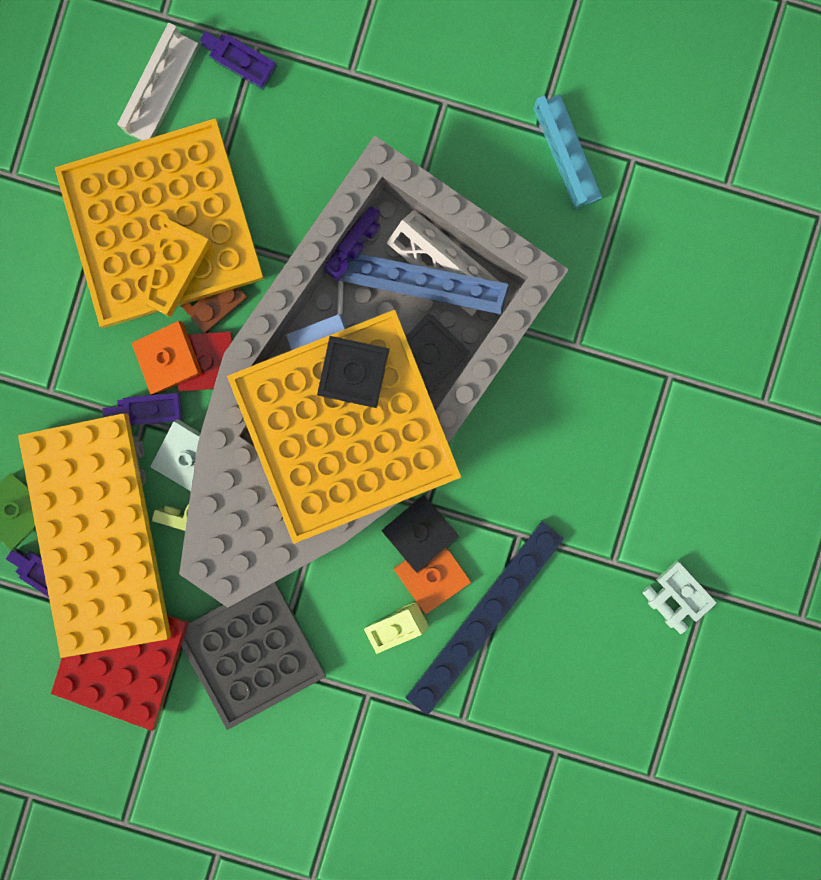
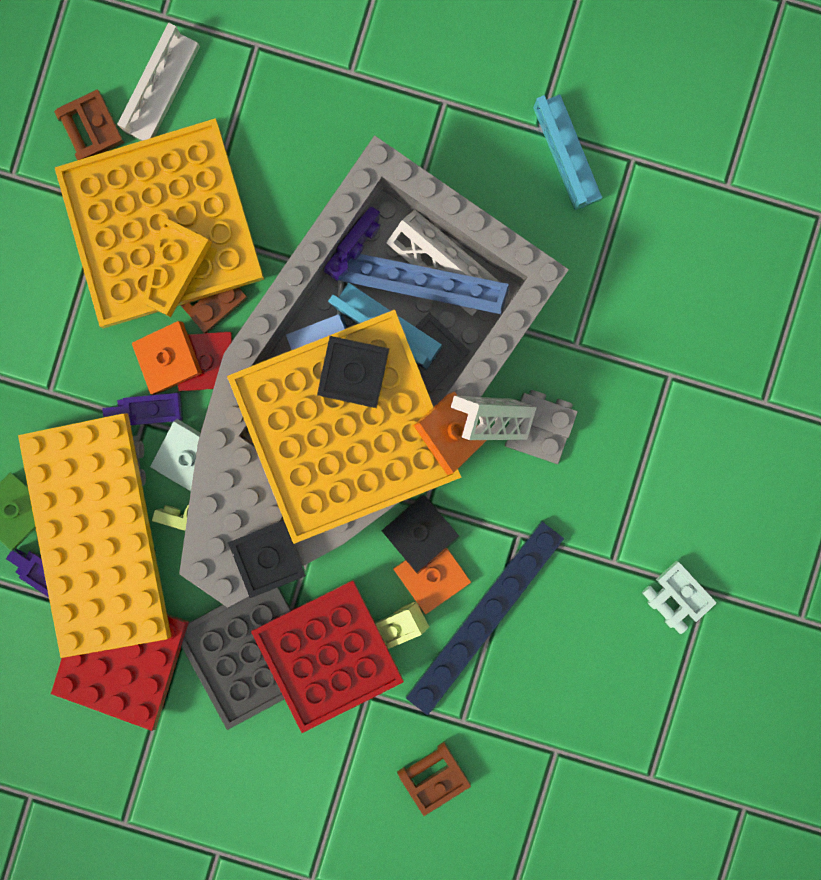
dark purple hinge [199,31,277,90] -> none
none -> dark orange plate [54,89,125,160]
none -> black plate [228,520,307,598]
none -> red plate [251,579,404,733]
none -> medium azure fence [328,283,443,370]
none -> dark orange plate [397,742,471,816]
none -> orange plate [413,391,487,475]
none -> white fence [451,396,537,440]
none -> light grey plate [505,390,578,464]

